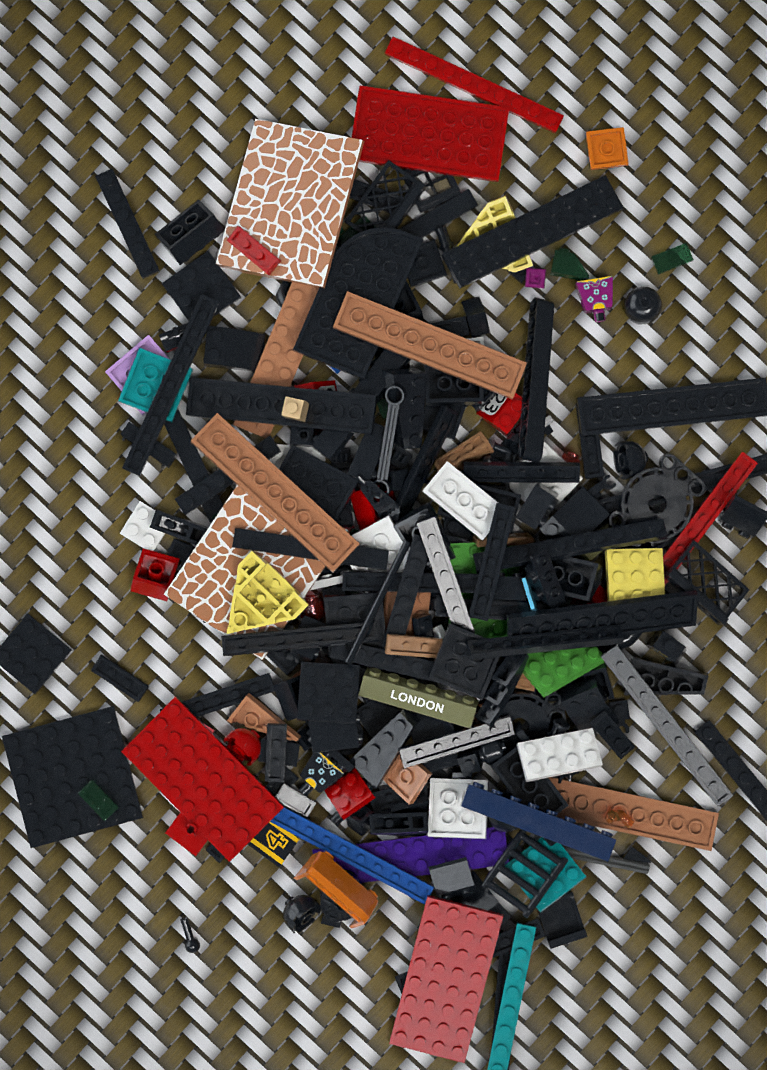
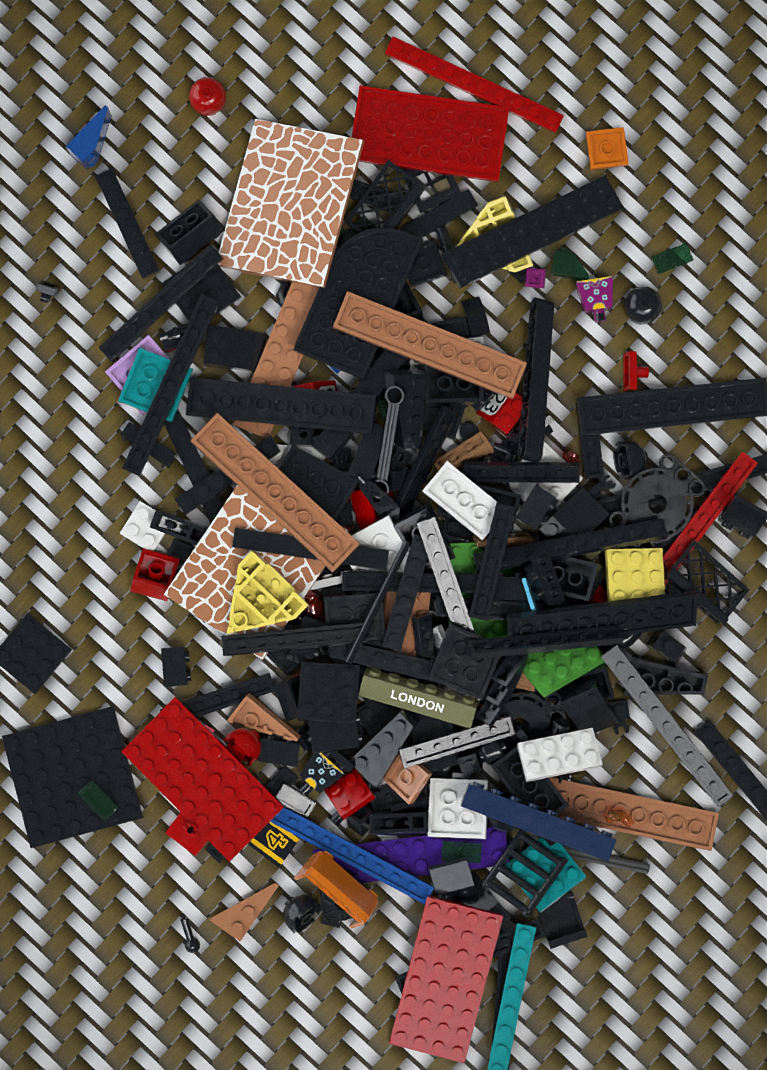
black tile [91,655,150,702] -> none
red tile [227,225,281,275] -> none
black tile [265,723,287,782] -> none
tan brick [281,397,309,422] -> none
medium nougat tile [385,634,443,658] -> none
black plate [590,710,635,759] -> none
black piece [623,847,652,863] -> none
none -> black tile [36,280,60,303]
none -> blue slope [66,105,112,170]
none -> black tile [99,244,224,362]
none -> black brick [161,646,192,687]
none -> red cylinder [189,77,227,116]
none -> nougat wing [210,883,279,941]
none -> clear green plate [442,841,482,863]
none -> black tile [460,423,479,441]
none -> red tile [623,351,649,392]

